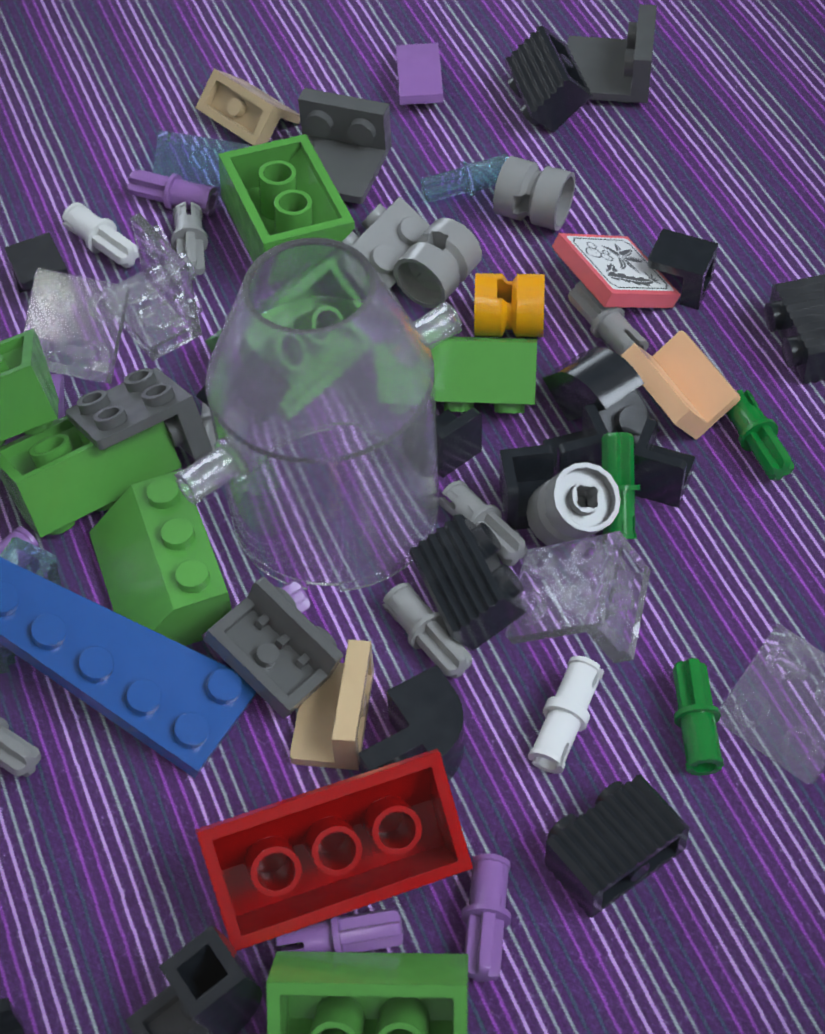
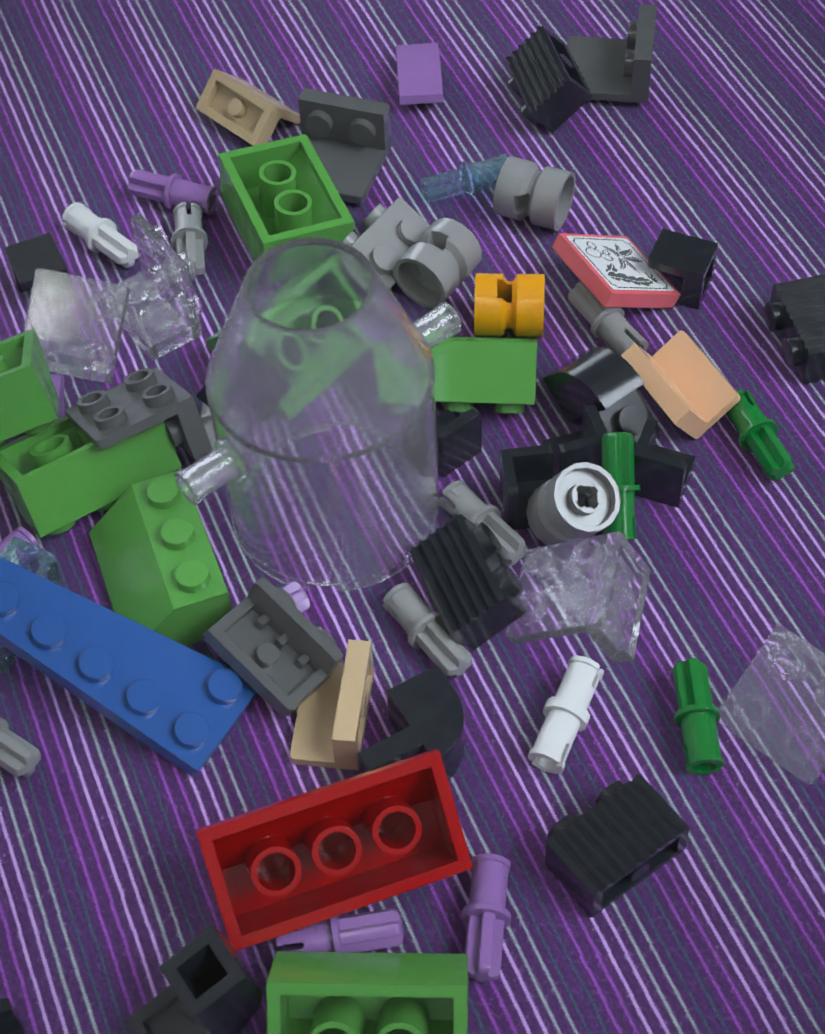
clear light blue panel [153,130,250,187] -> none

